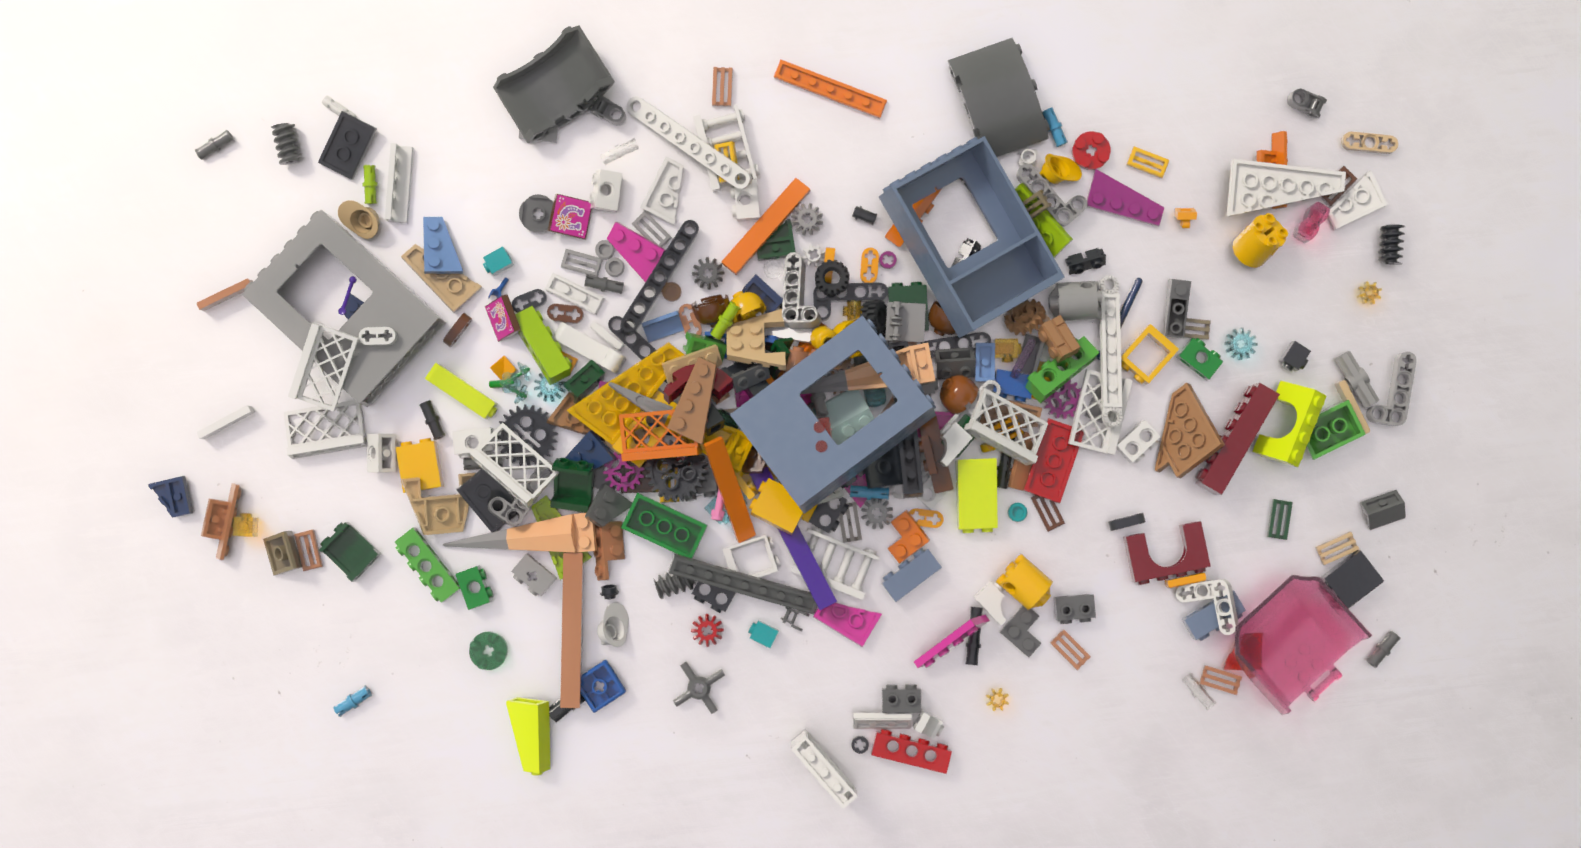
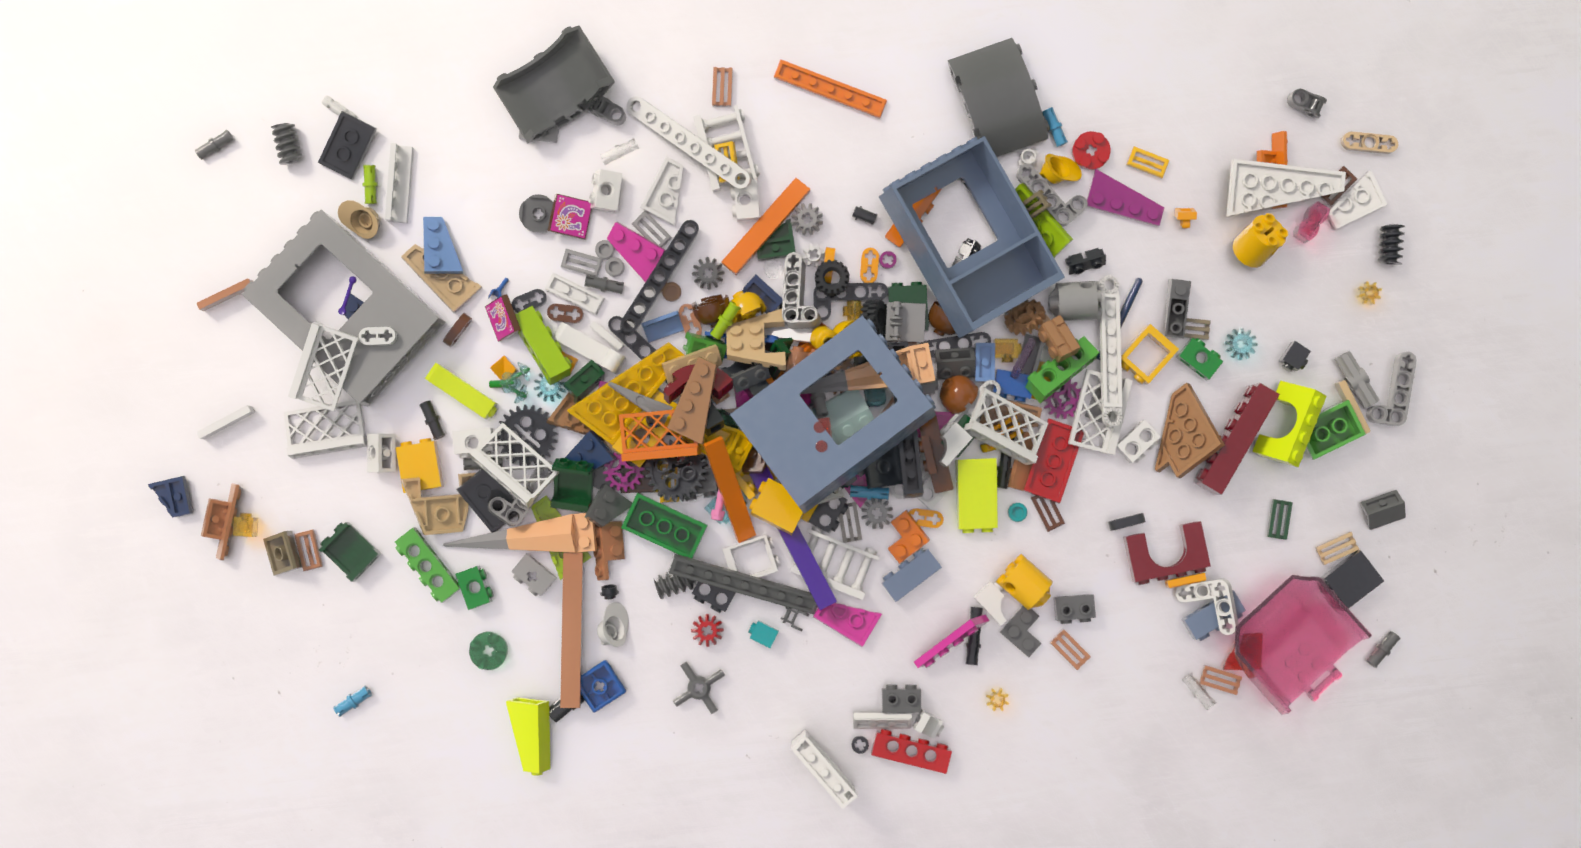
teal brick [482,246,514,276] -> none

